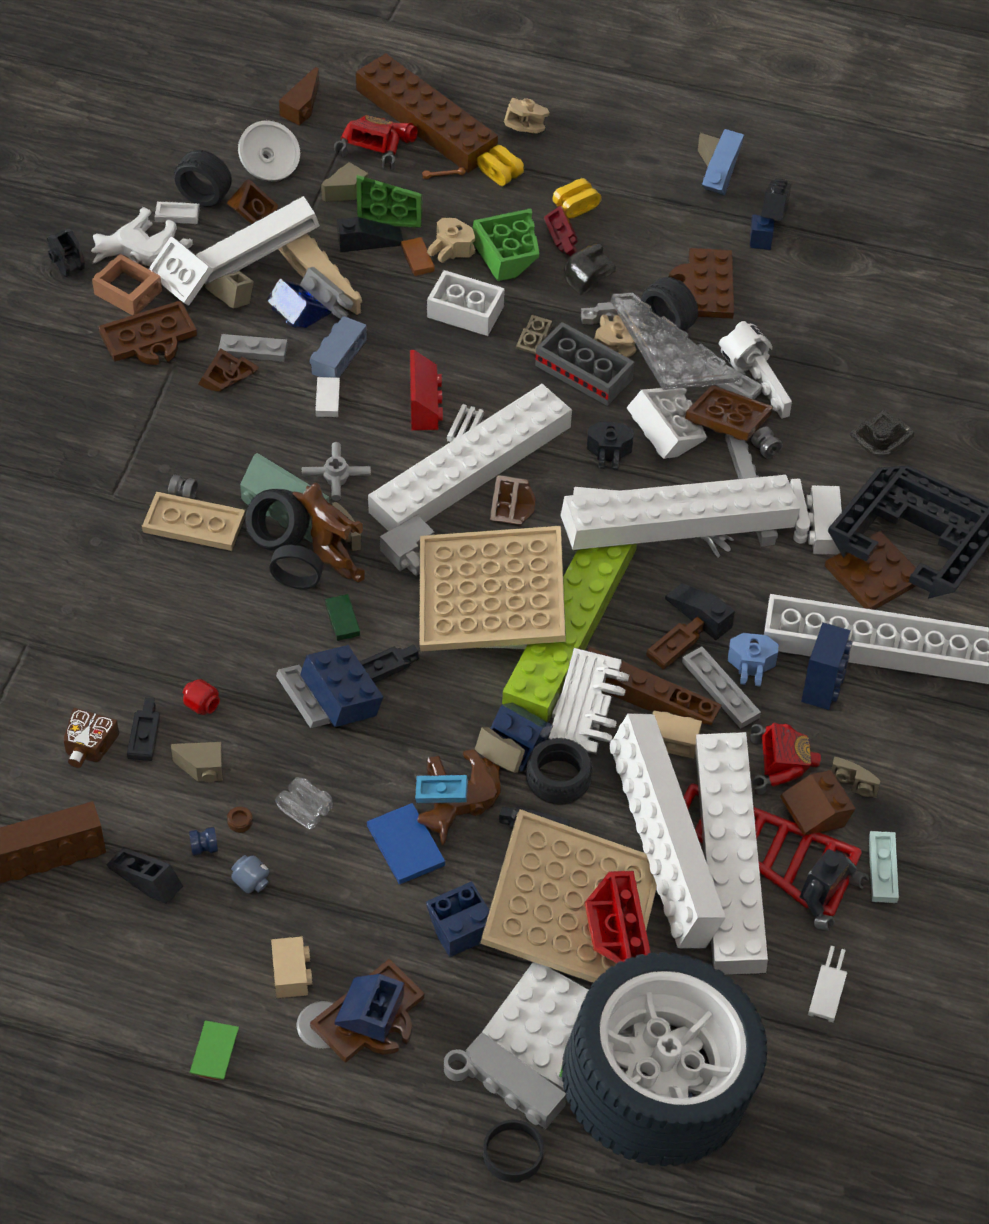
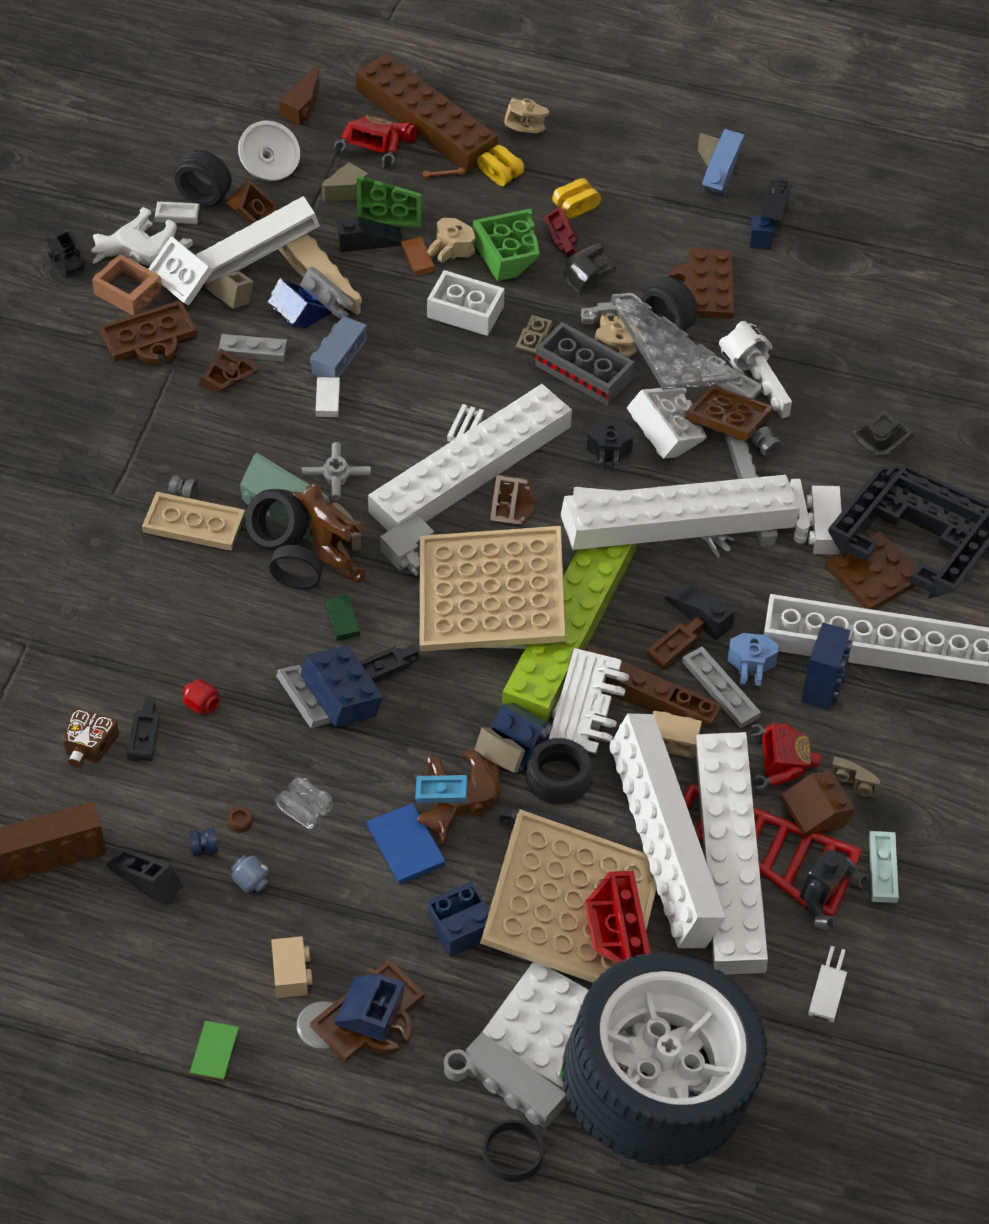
dark tan slope [171,742,223,782] -> none
red slope [410,350,443,430] -> none

